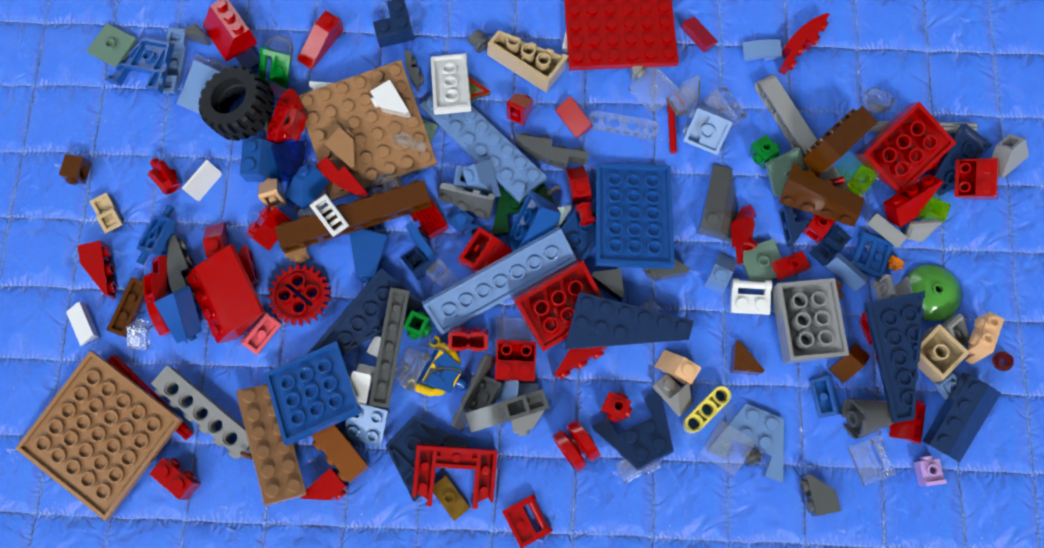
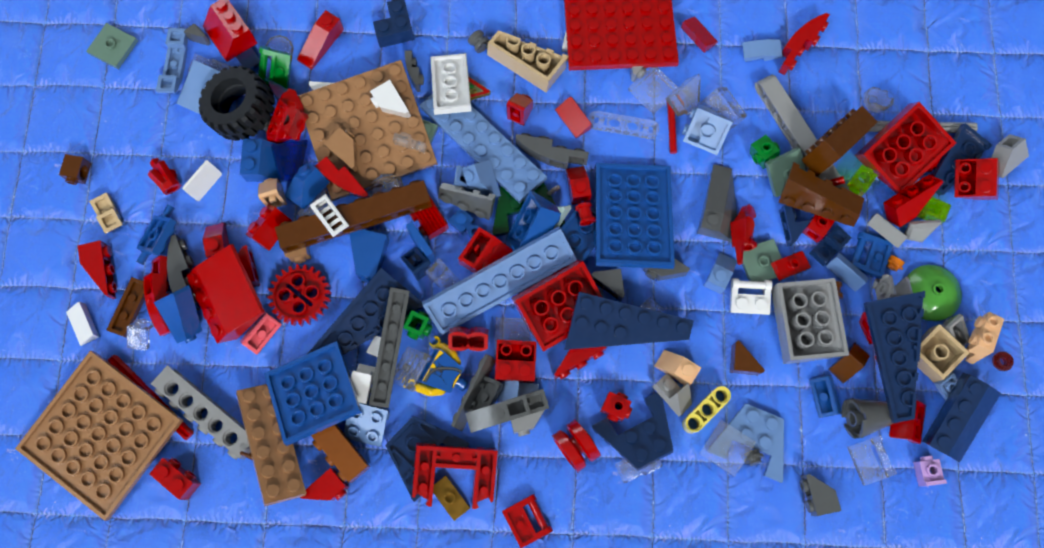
blue wing [105,38,174,94] -> none

